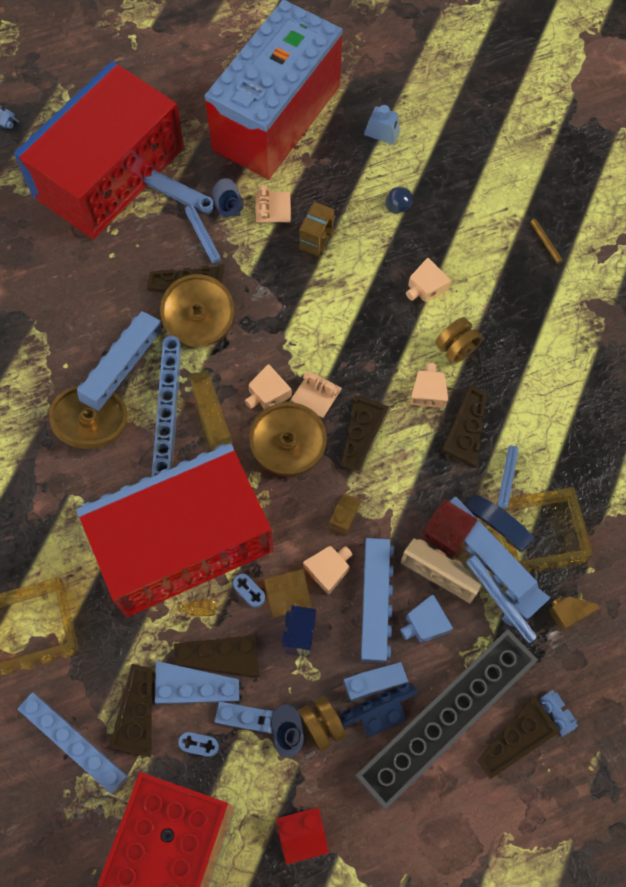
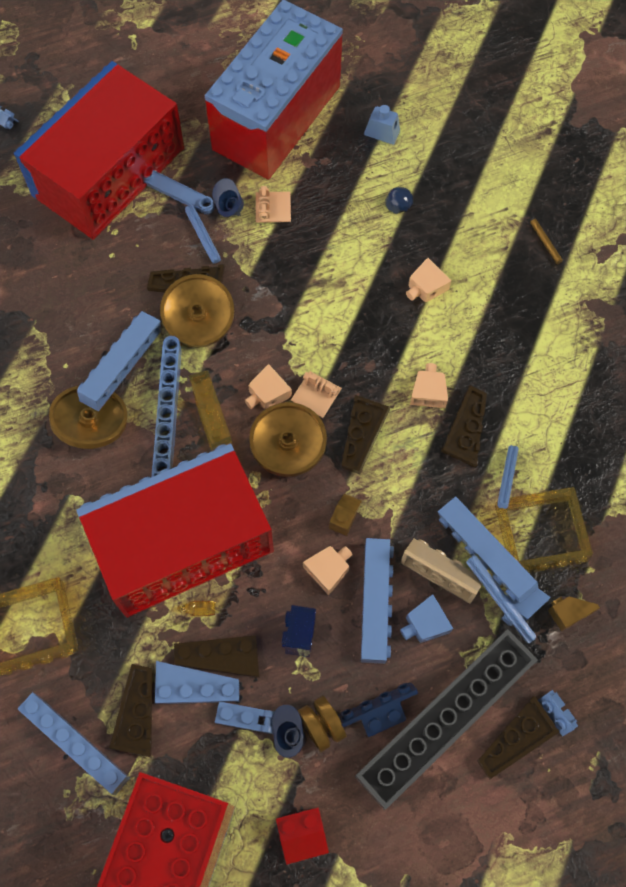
medium blue beam [179,732,219,757] -> none
medium blue beam [233,574,265,608] -> none
clear yellow hinge [264,569,312,618] -> none
pearl gold container [299,202,335,257] -> none
medium blue slope [343,662,408,703] -> none
clear red bracket [422,499,477,558] -> none
pearl gold wheel [435,317,483,364] -> none
dark blue slope [464,494,535,553] -> none

